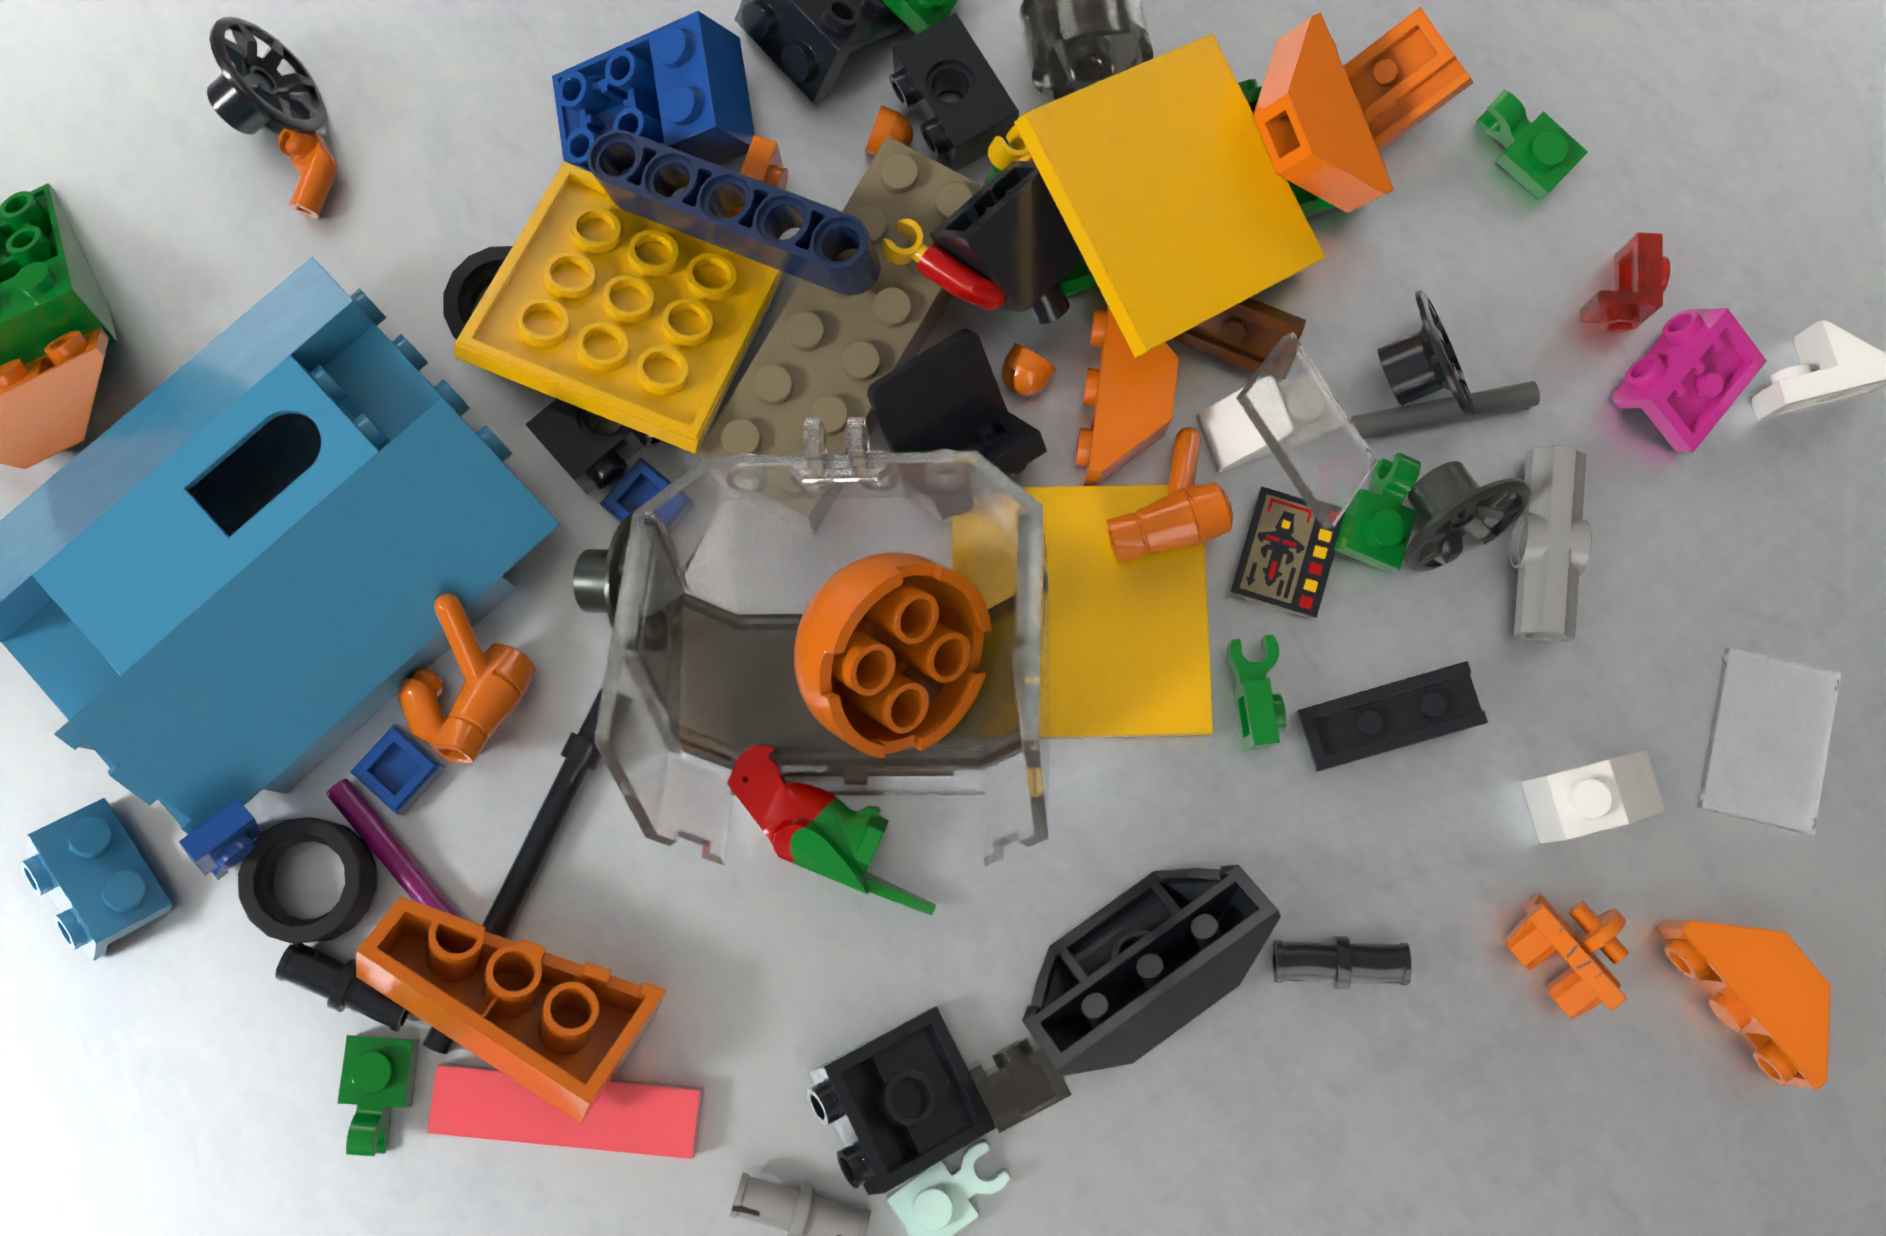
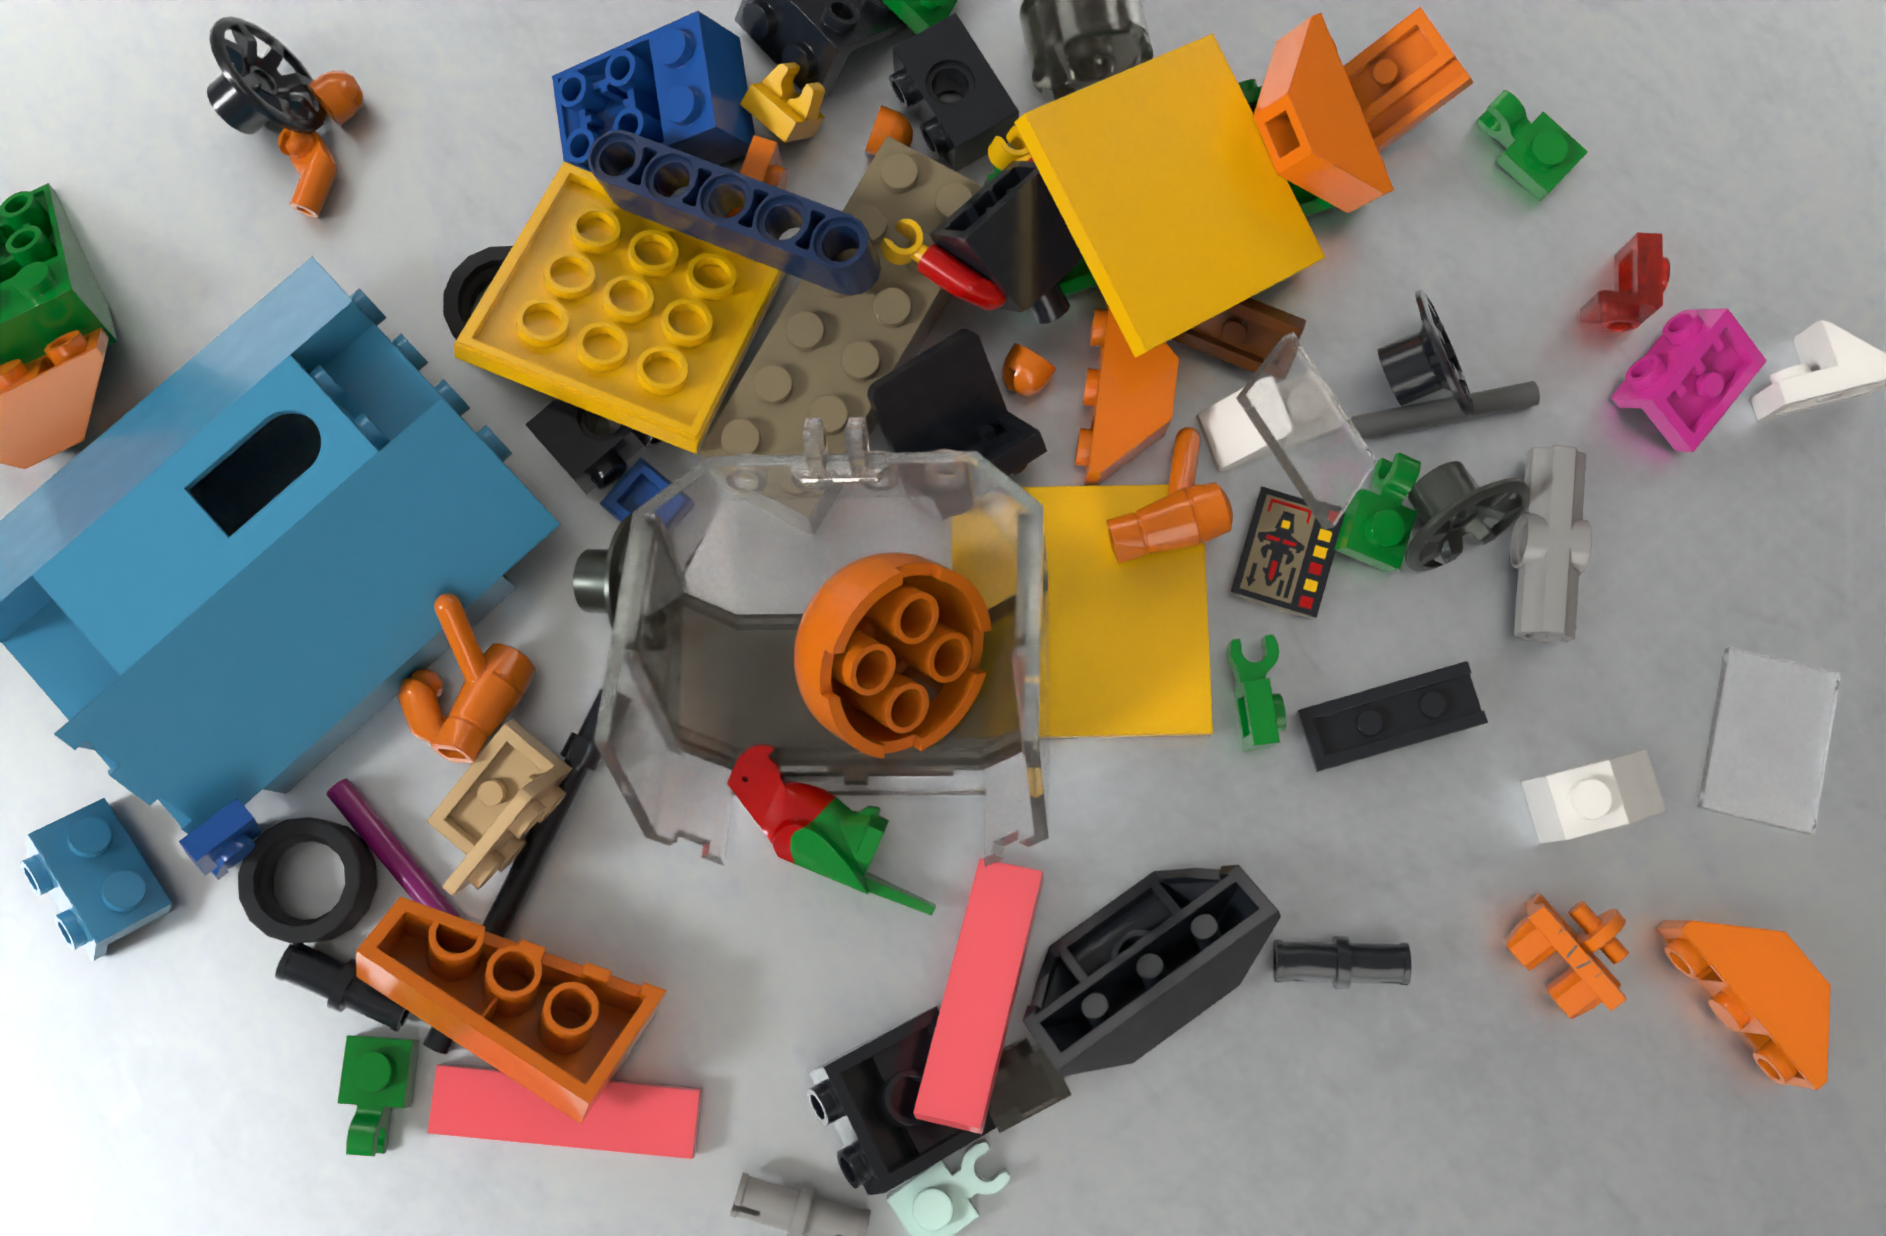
blue tile [350,724,447,816] -> none
none -> orange hinge [307,70,363,126]
none -> tan bracket [426,719,572,896]
none -> yellow tile [740,62,825,143]
none -> coral tile [913,858,1044,1134]

